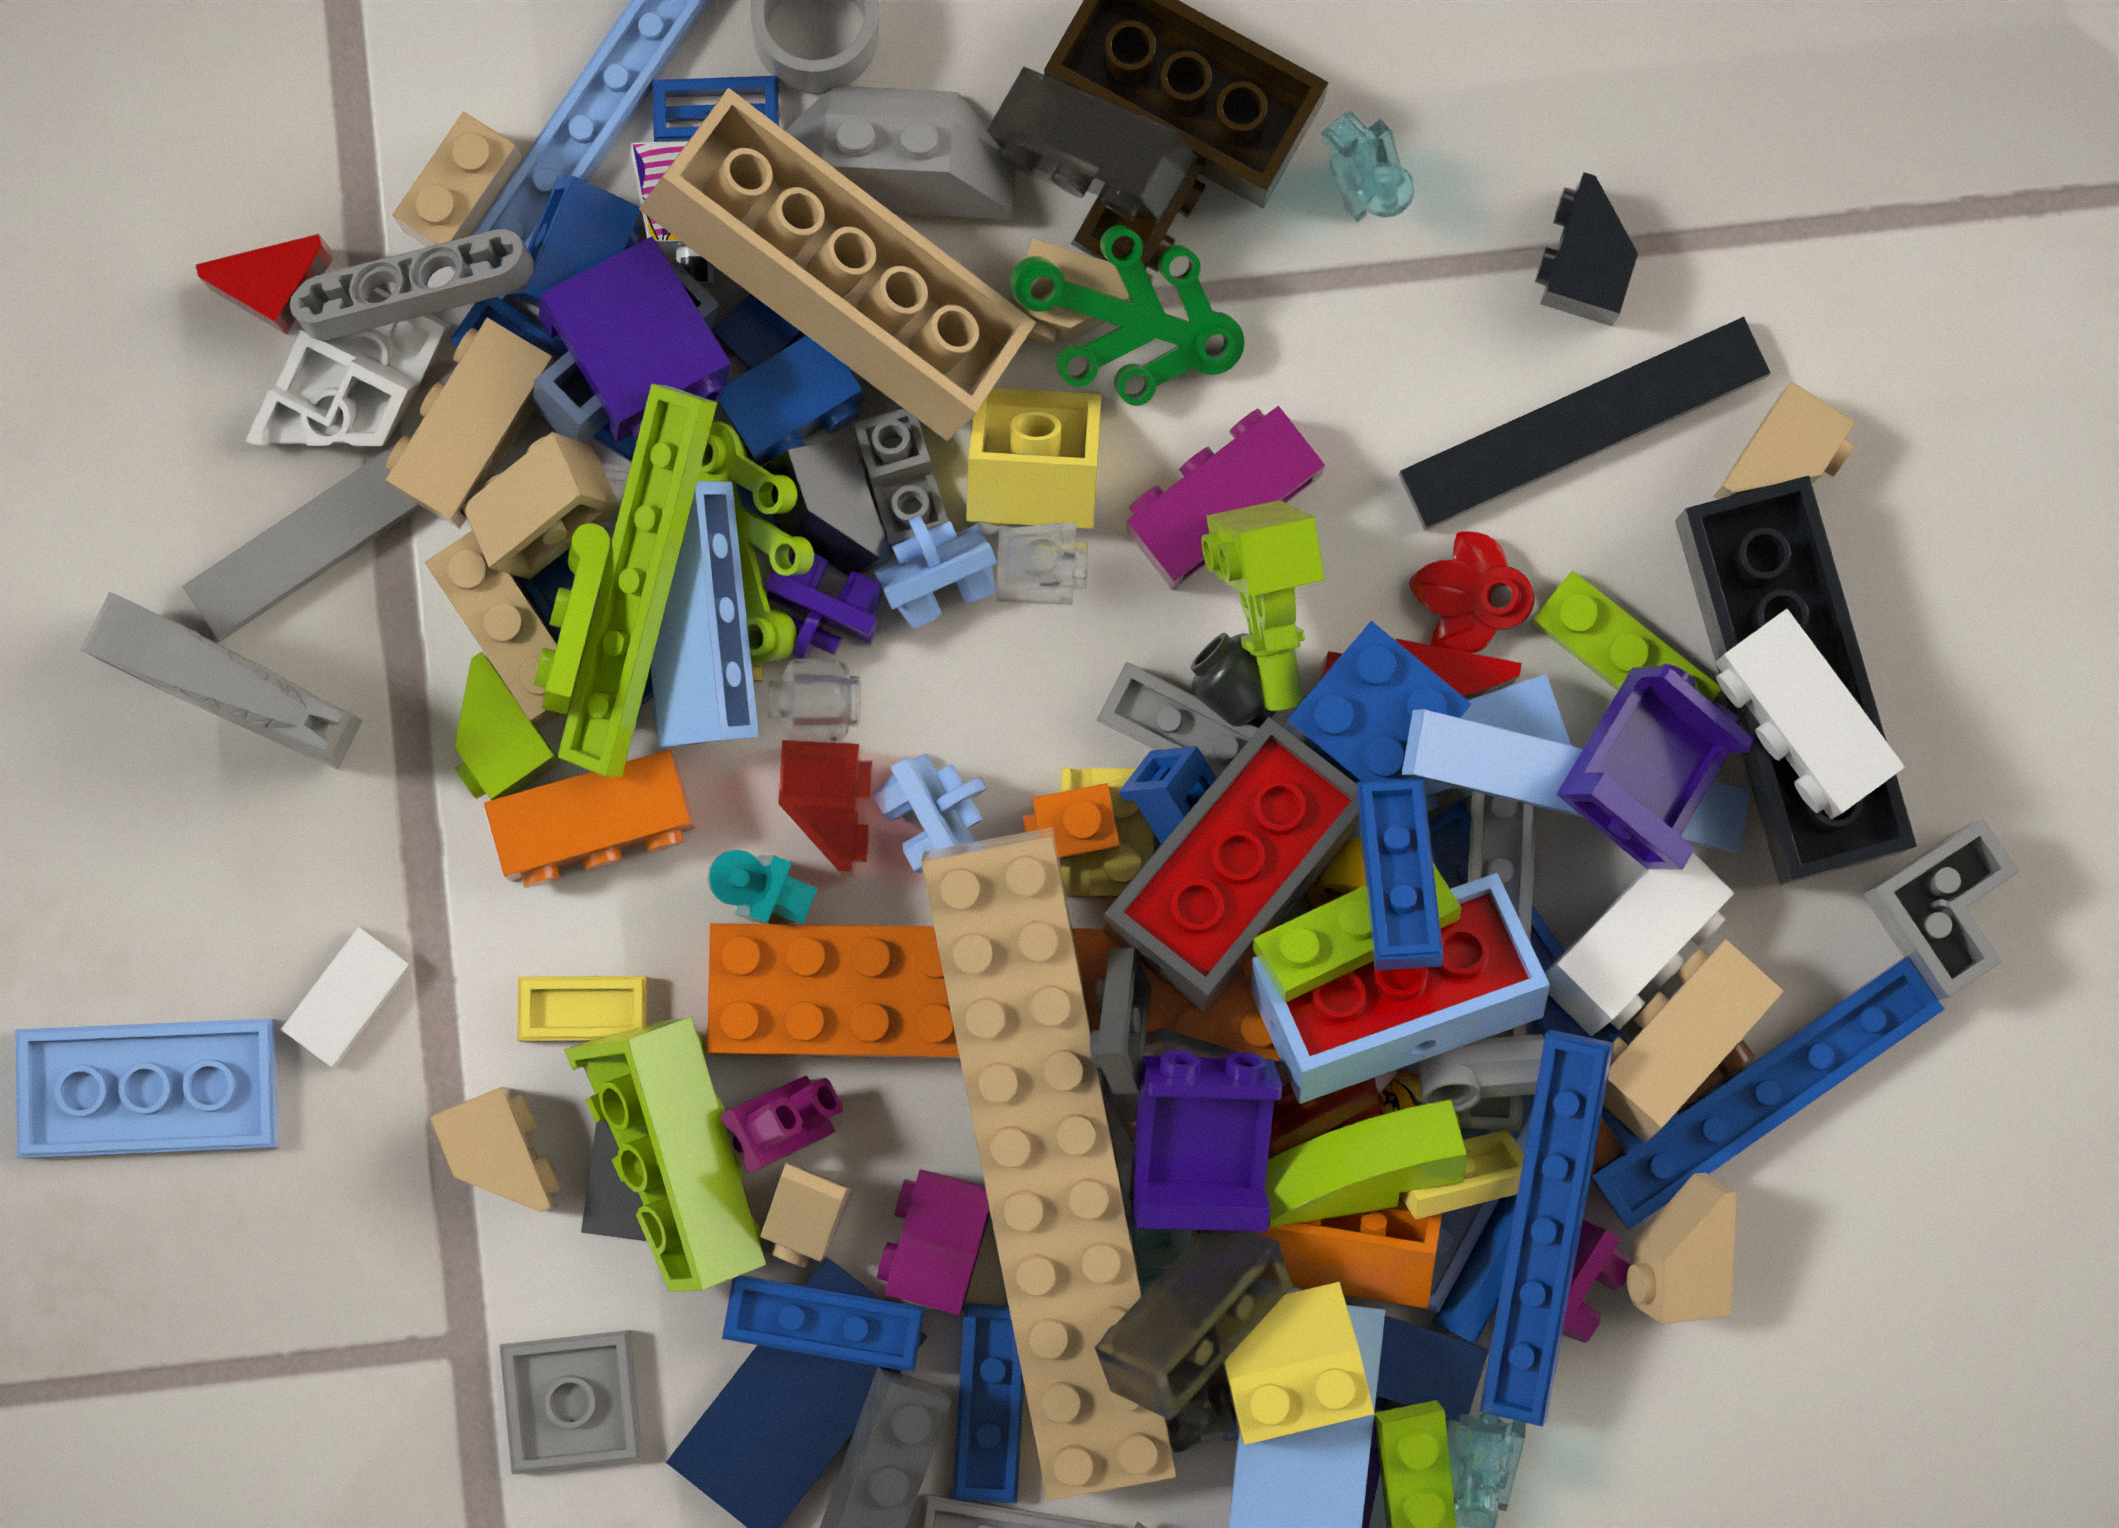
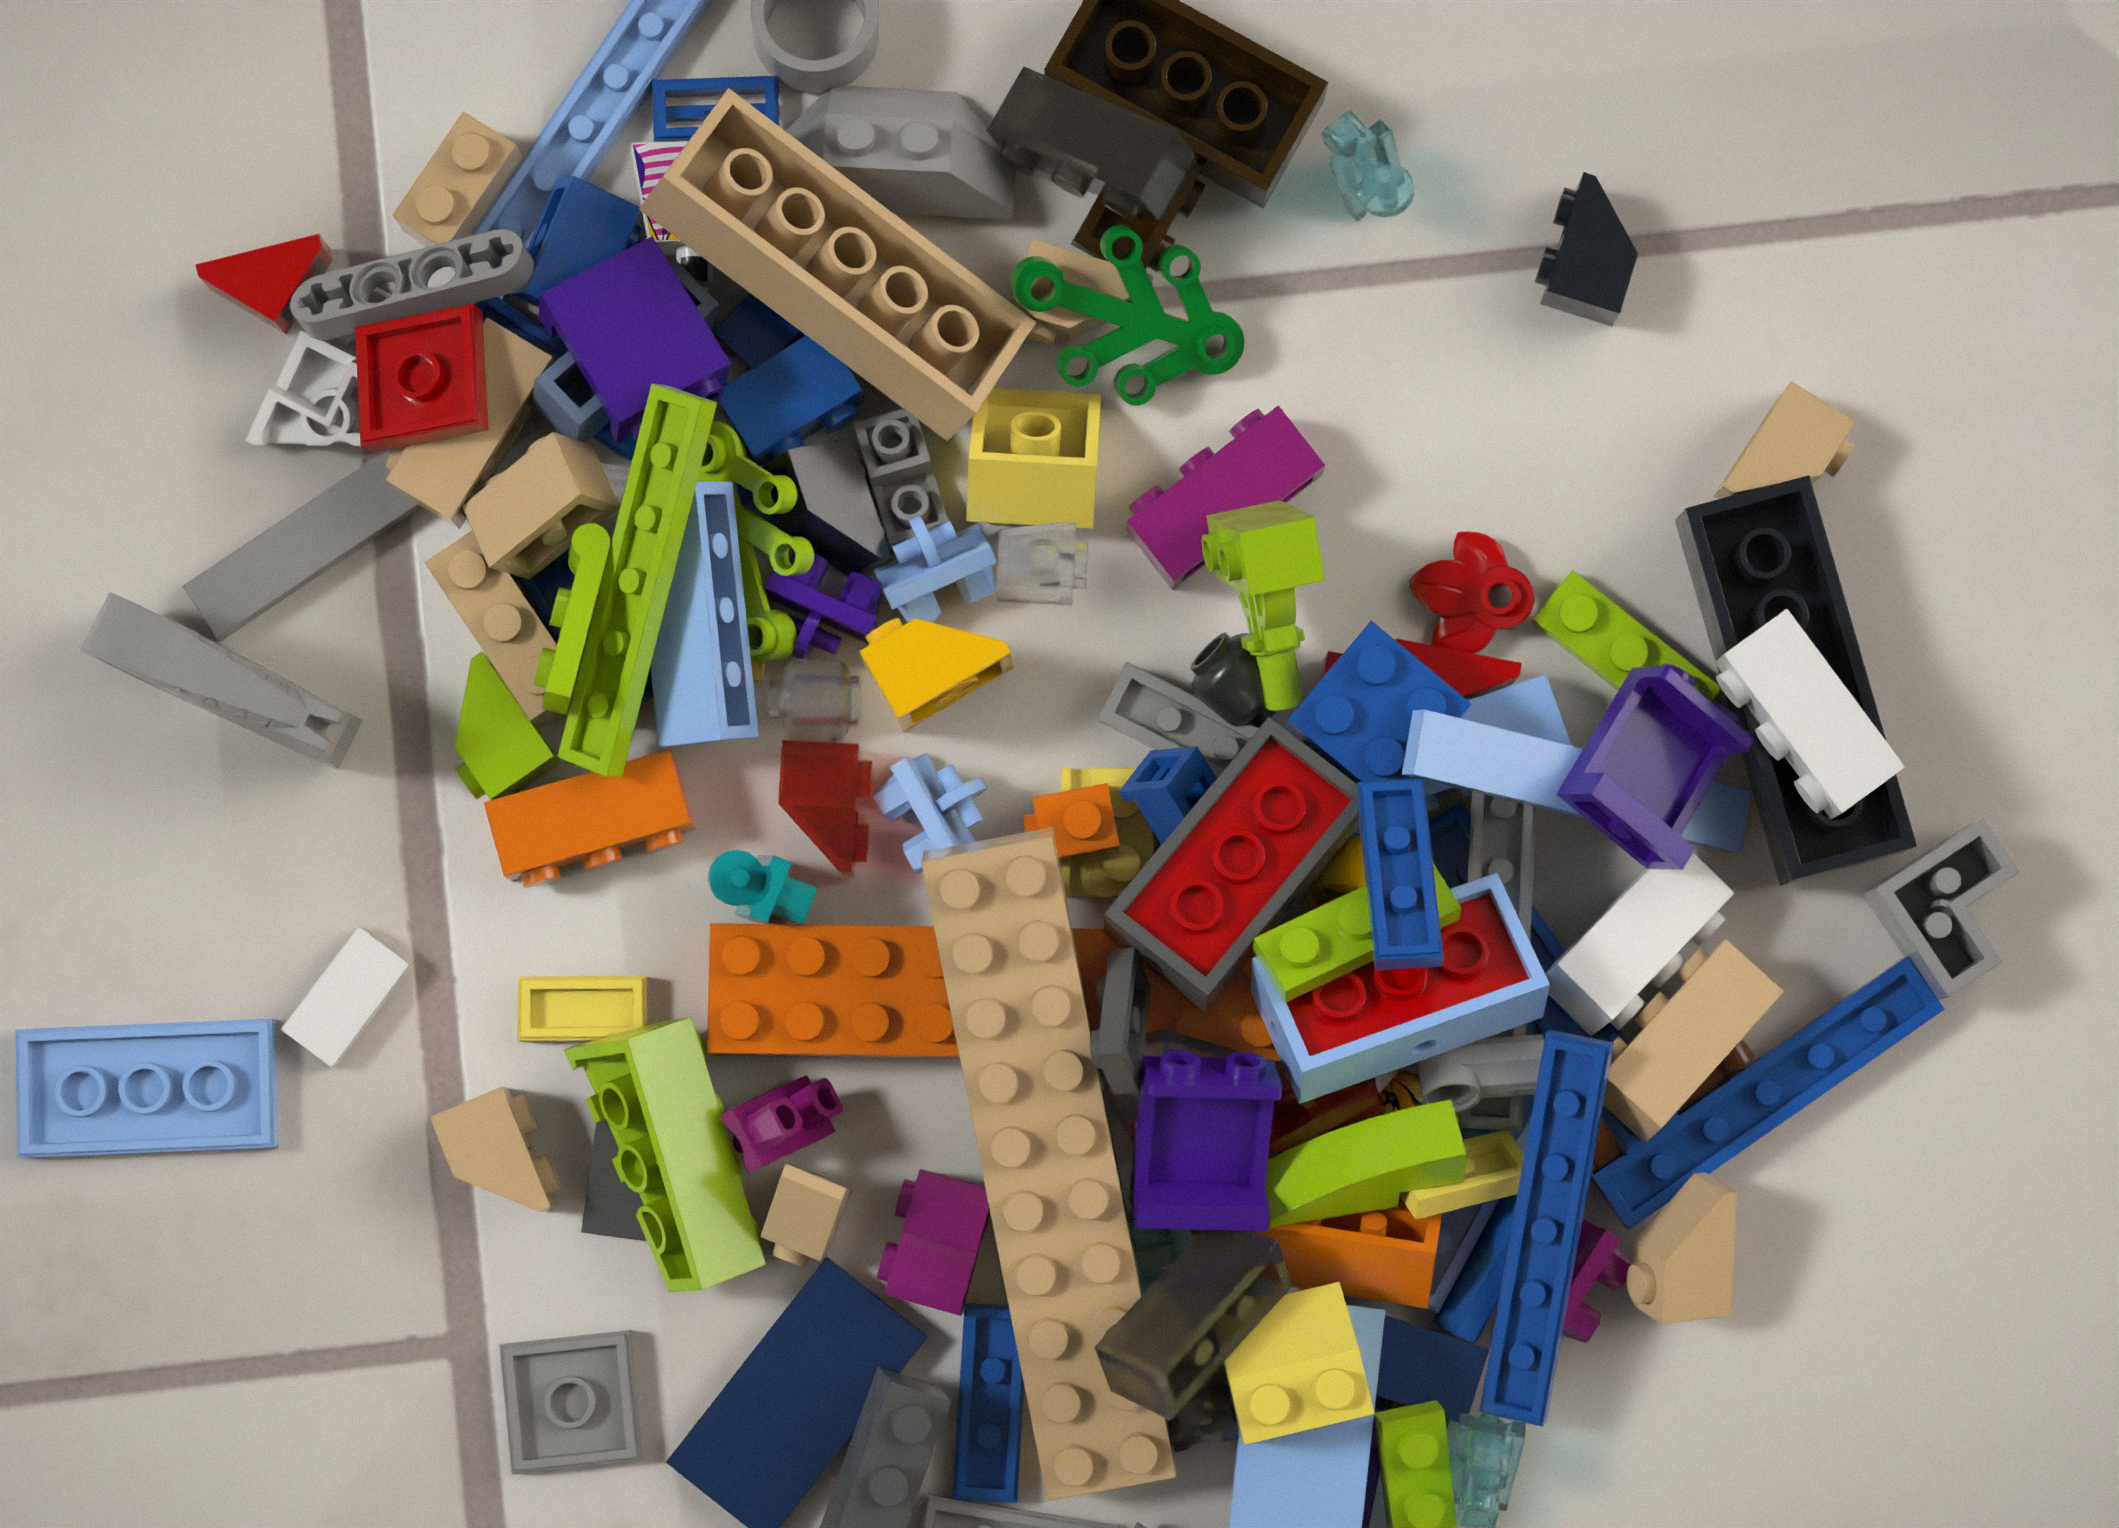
blue tile [722,1275,926,1372] -> none
black tile [1398,317,1771,531] -> none
none -> red tile [355,303,489,453]
none -> yellow slope [859,618,1013,732]

